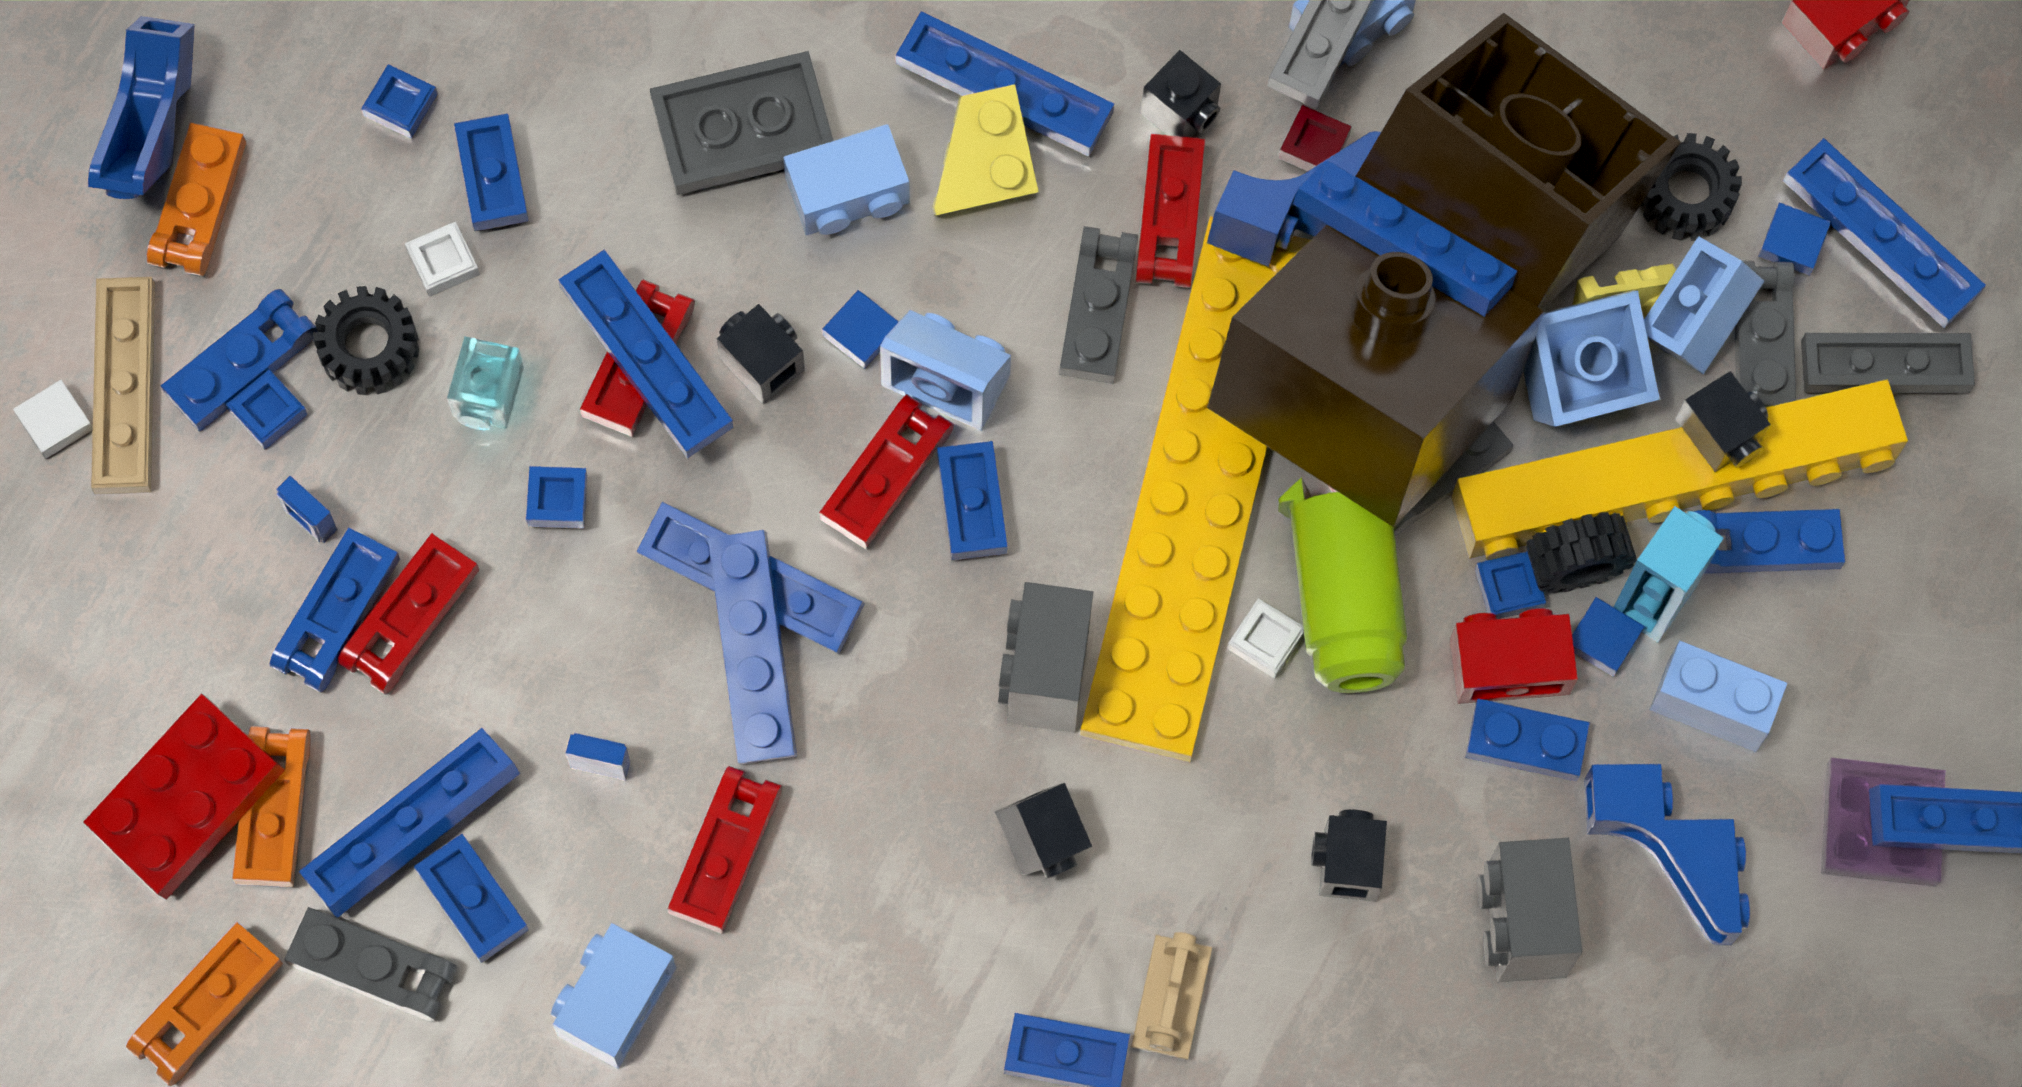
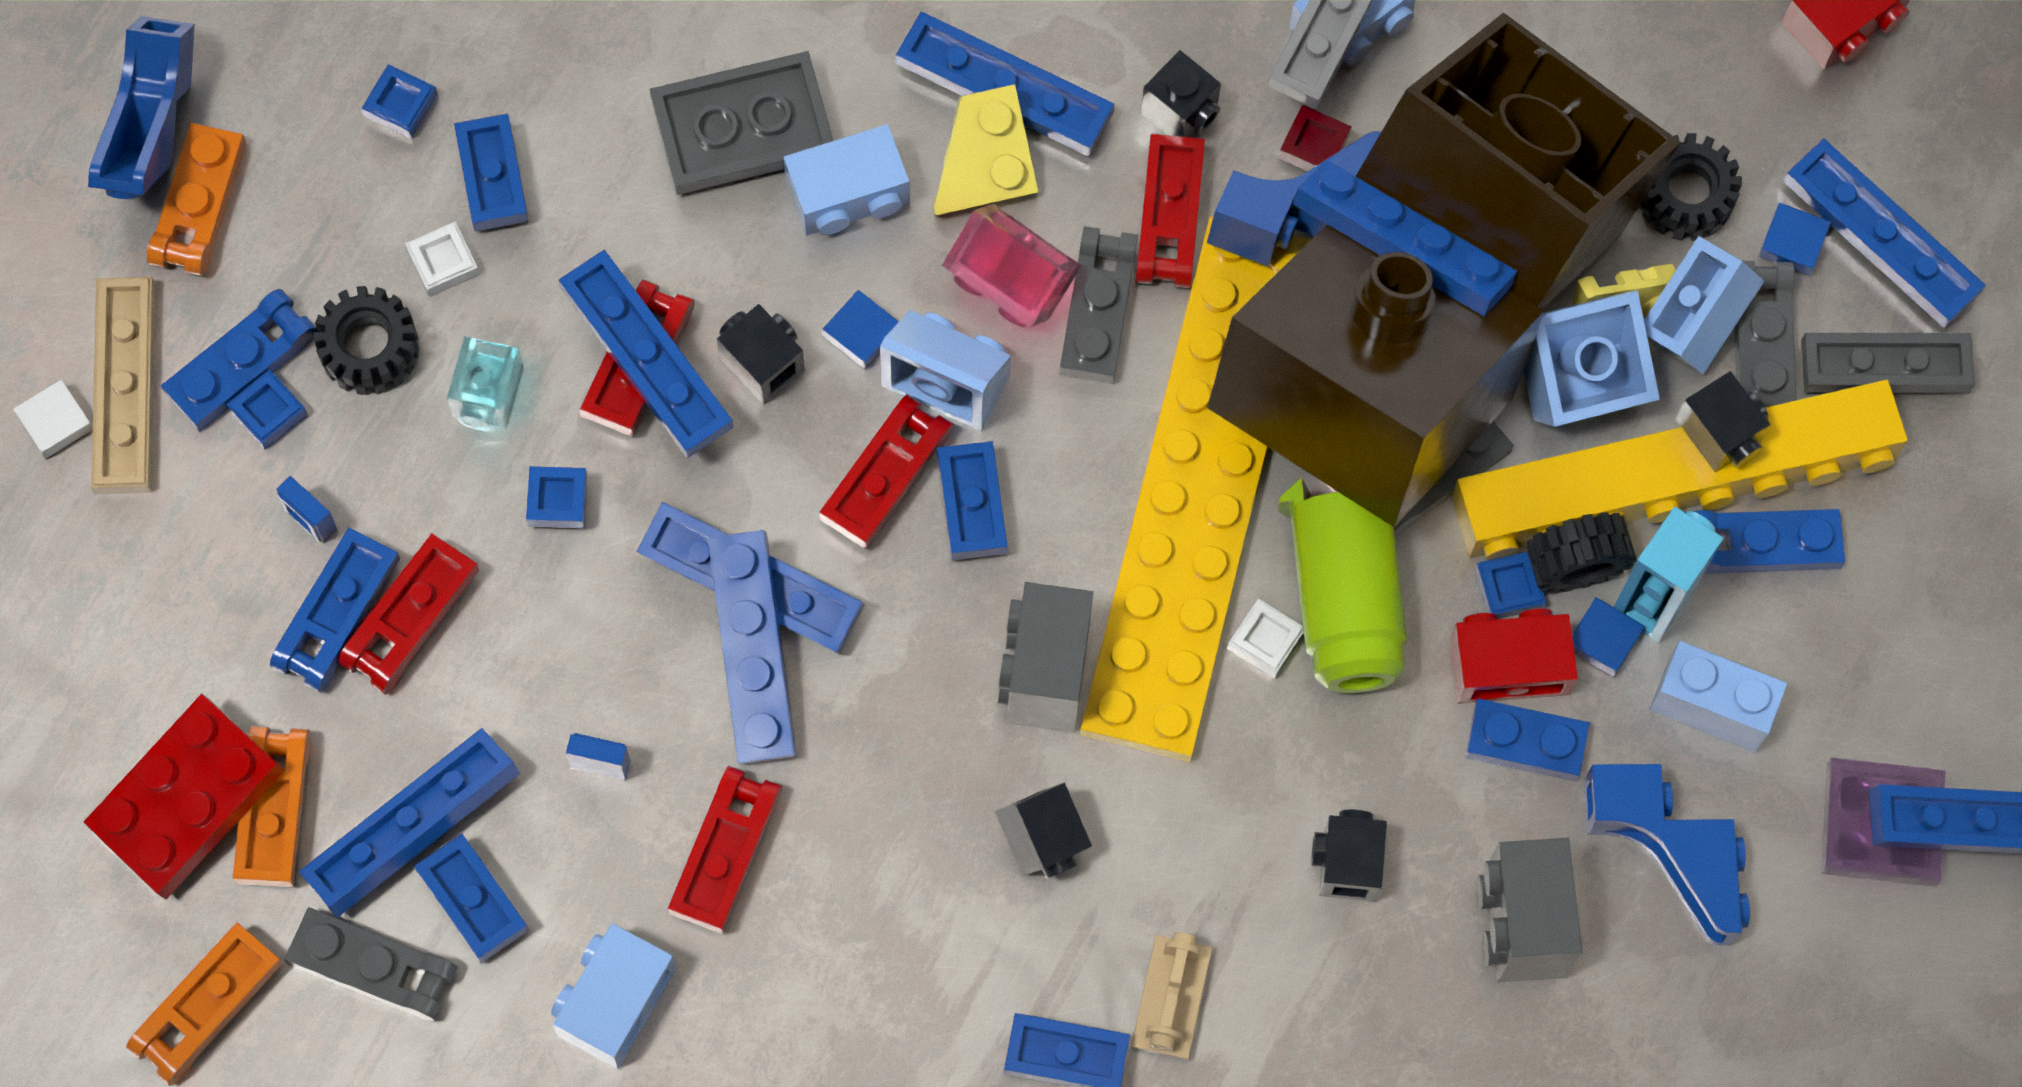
none -> clear pink brick [942,204,1082,328]

